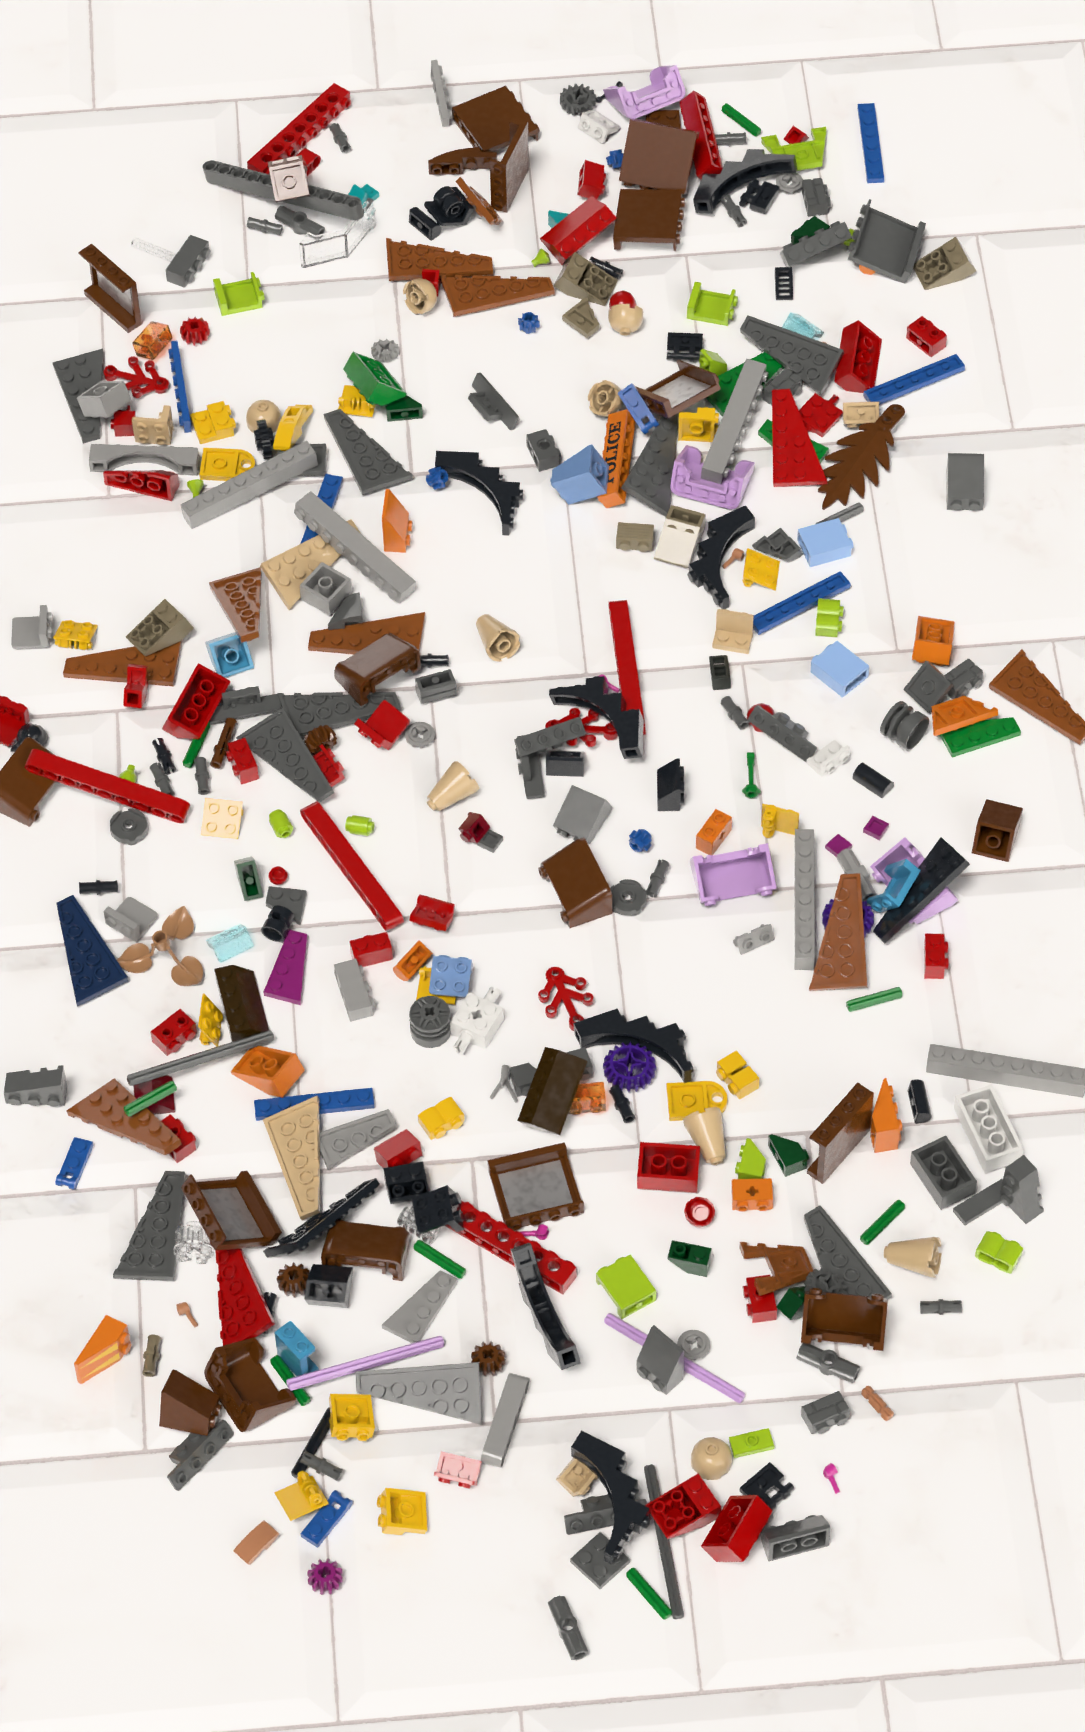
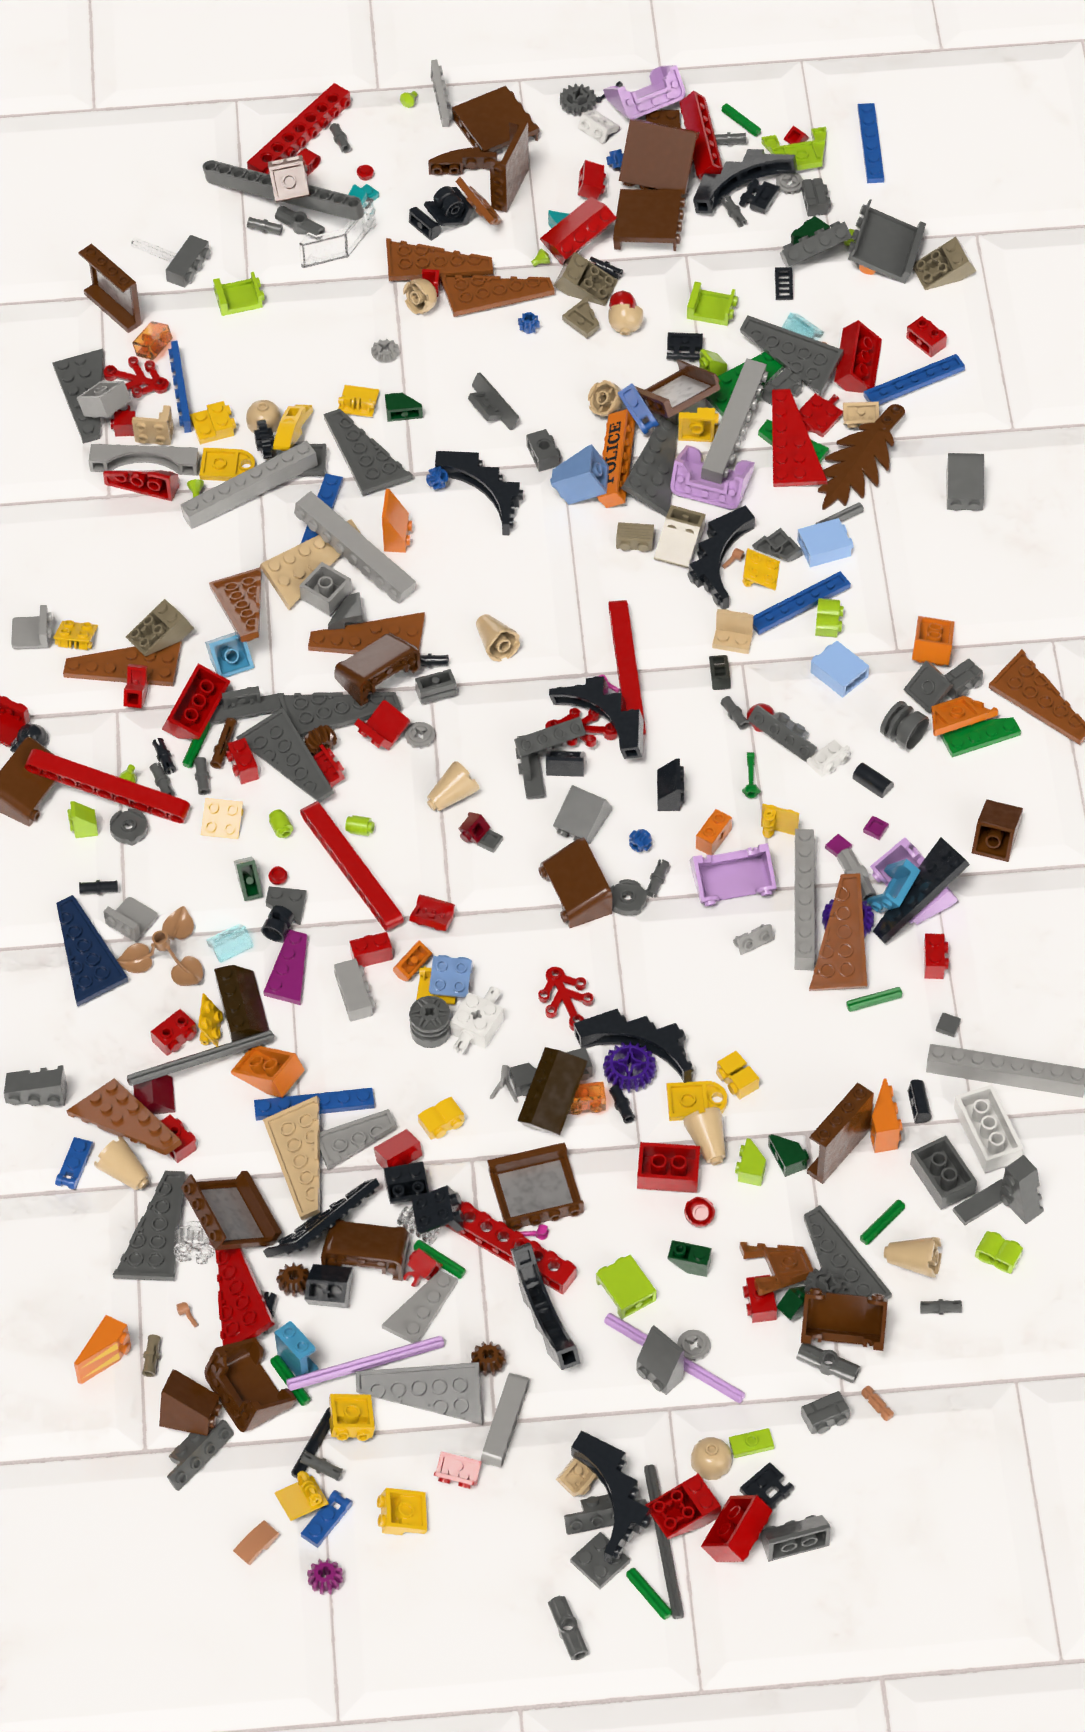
green axle [124,1081,177,1117] -> none
red gear [180,316,210,346] -> none
green slope [343,351,407,406] -> none
orange brick [731,1178,773,1212] -> none
dark pink hand [823,1463,840,1494] -> none
none -> lime slope [67,801,98,839]
none -> tan cone [94,1136,149,1190]
none -> red plate [357,165,374,181]
none -> lime rock [400,91,418,108]
none -> red brick [403,1248,443,1287]
none -> dark grey tile [936,1012,961,1037]

